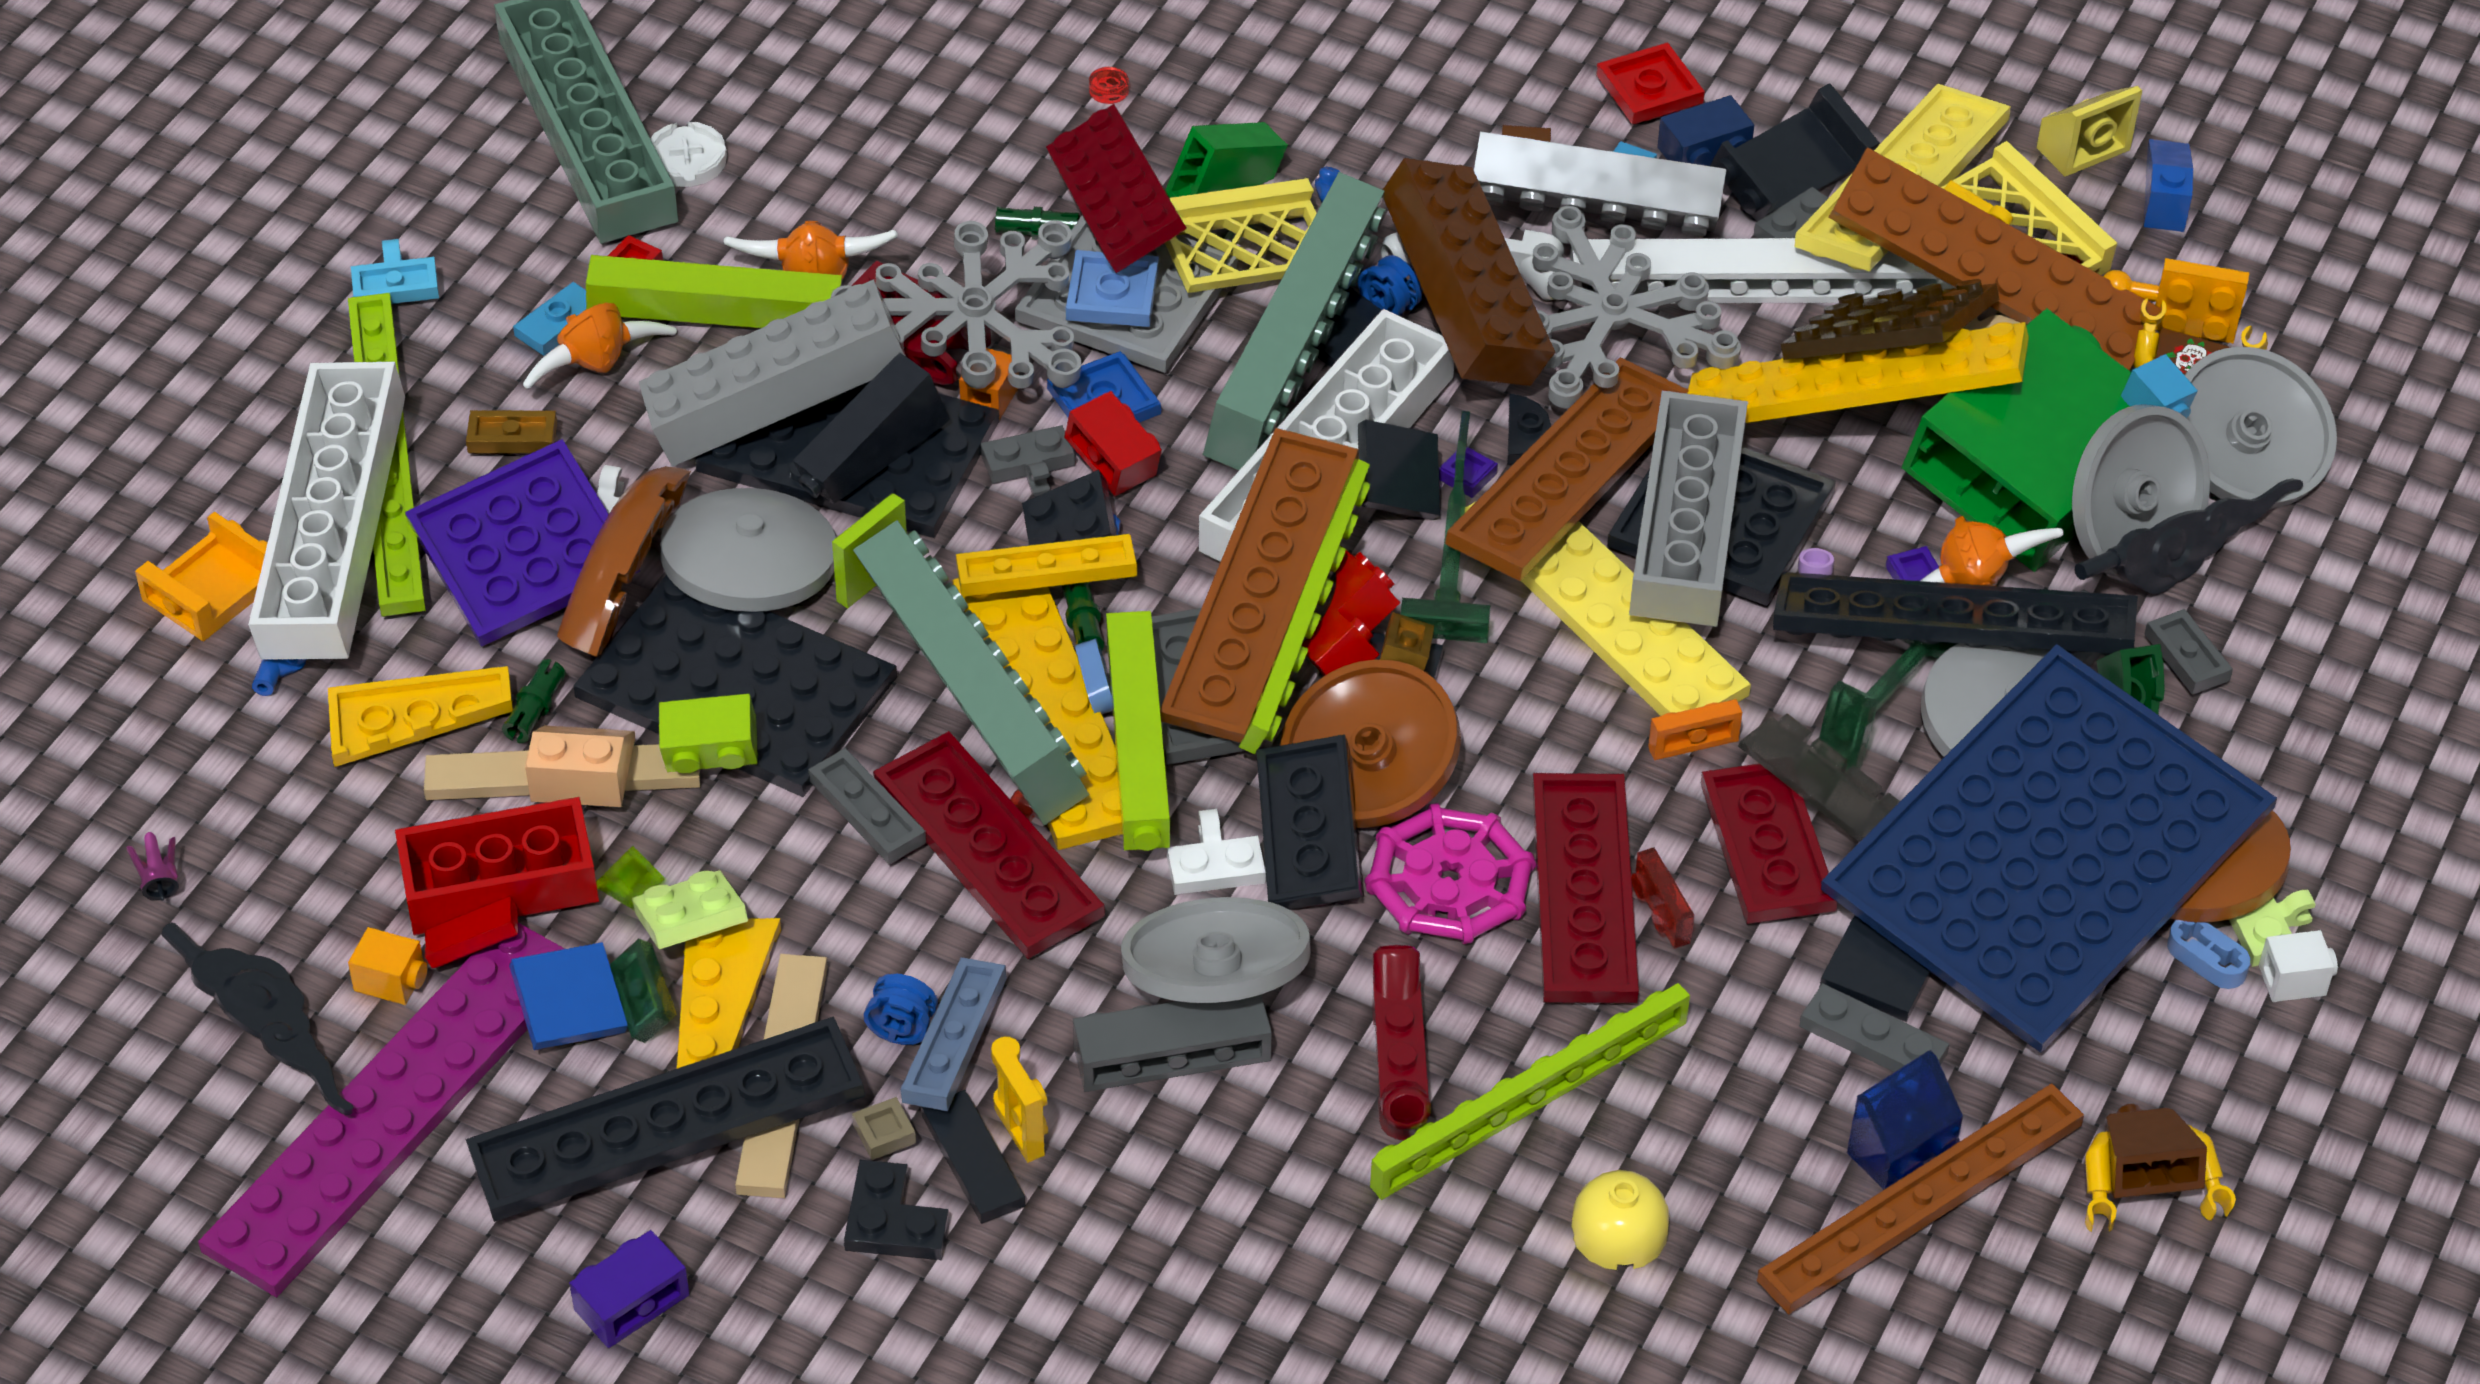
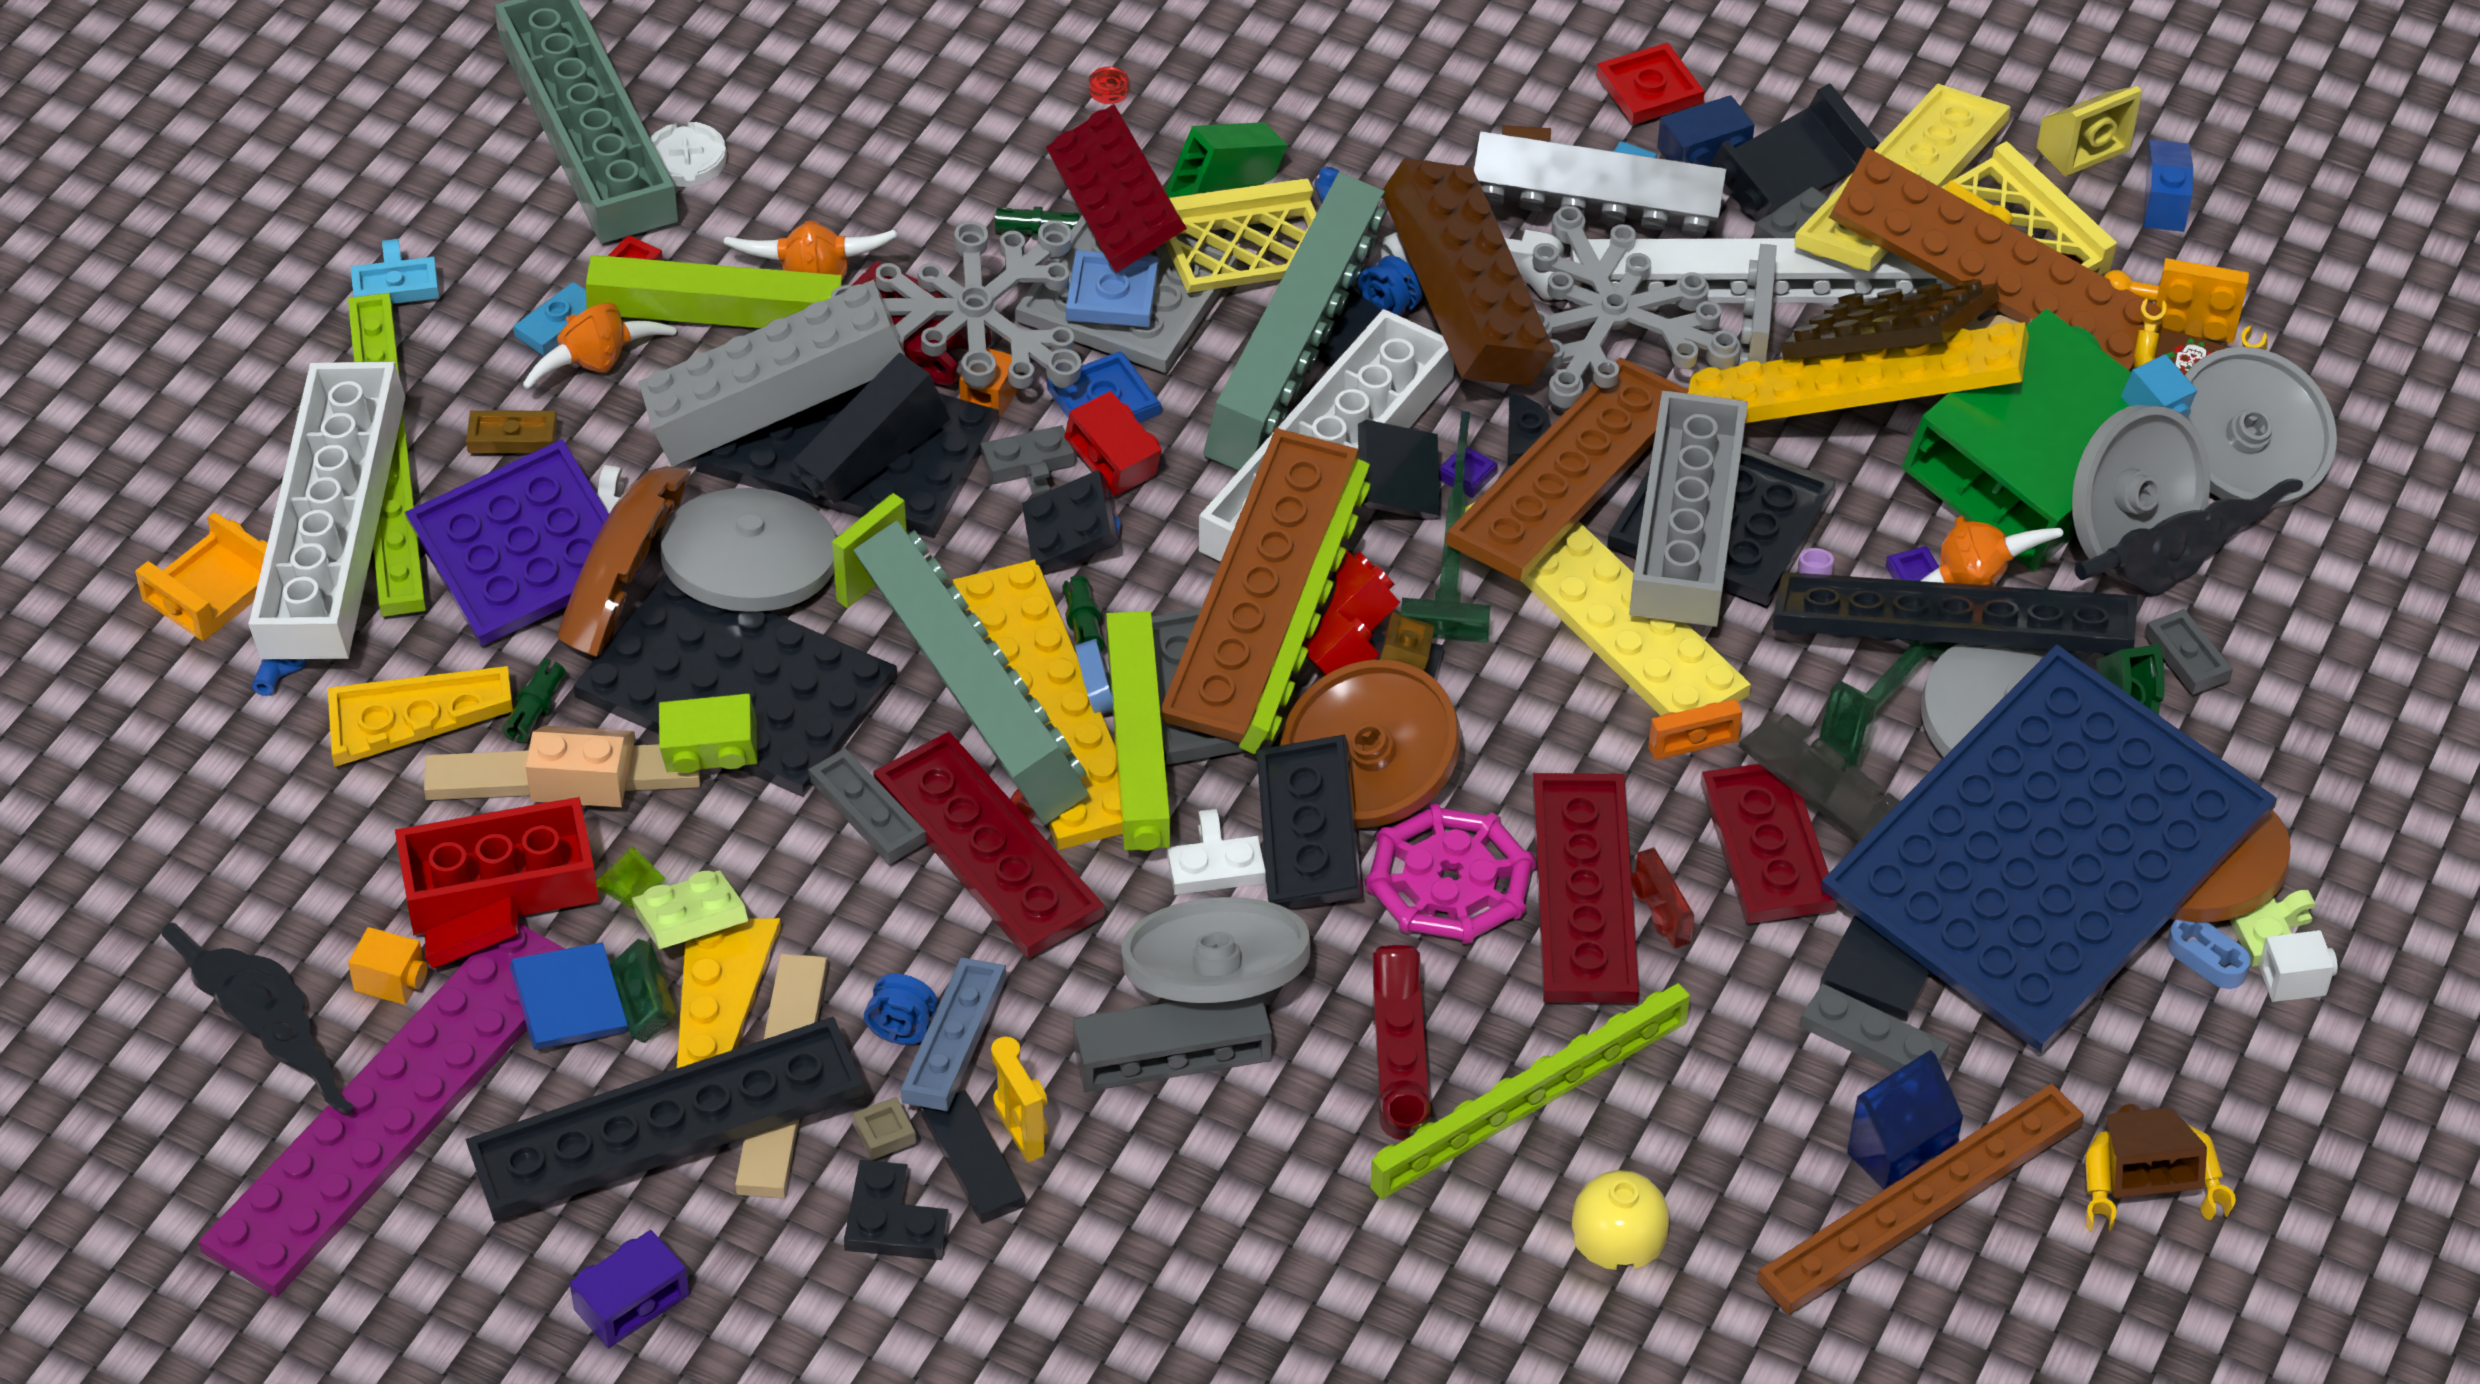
flat silver piece [126,832,179,901] -> none
yellow plate [956,534,1137,597] -> none
none -> light grey plate [1738,243,1777,366]

